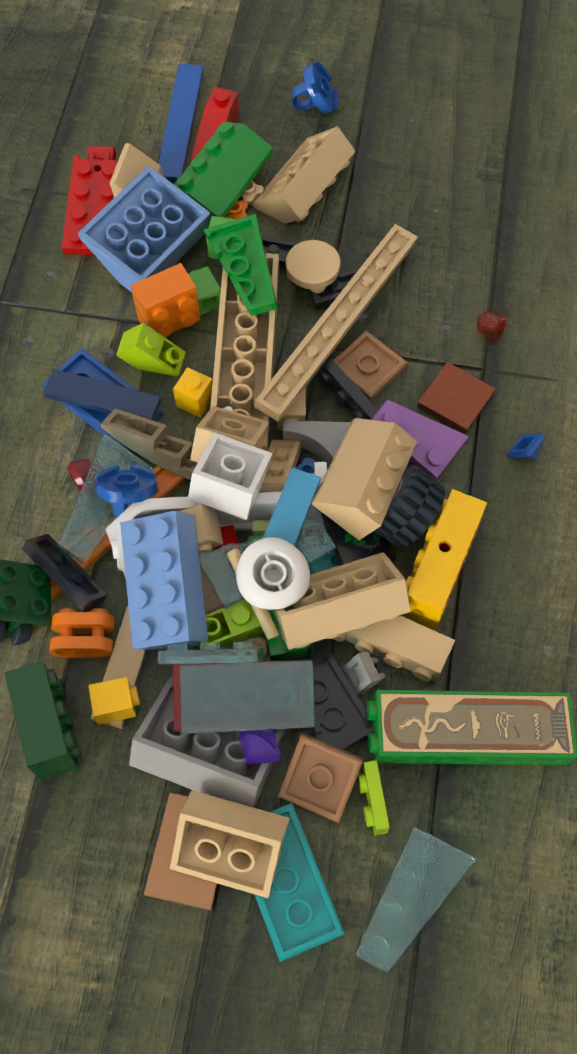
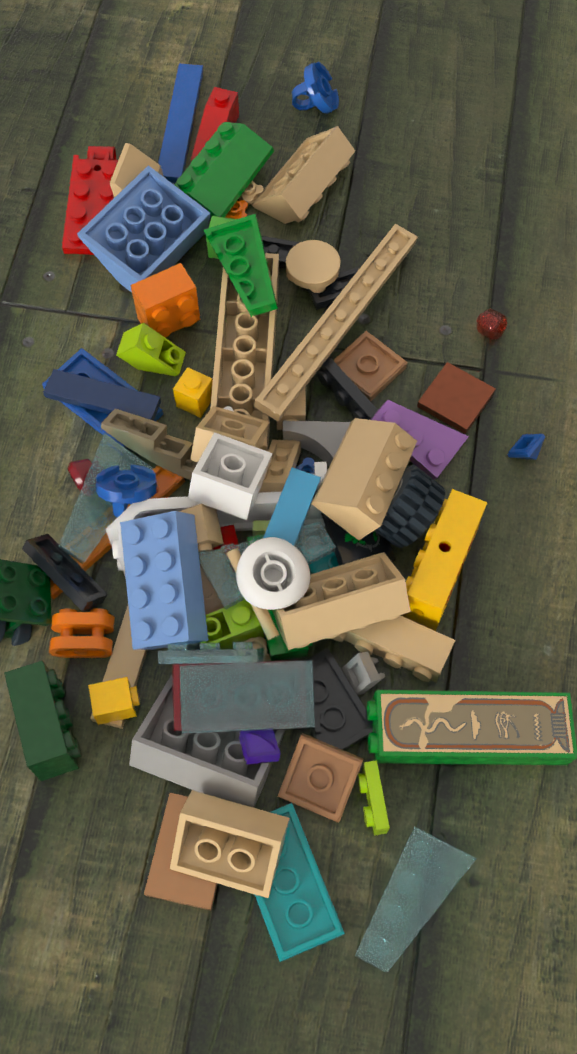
bright green brick [188,266,221,316] -> none

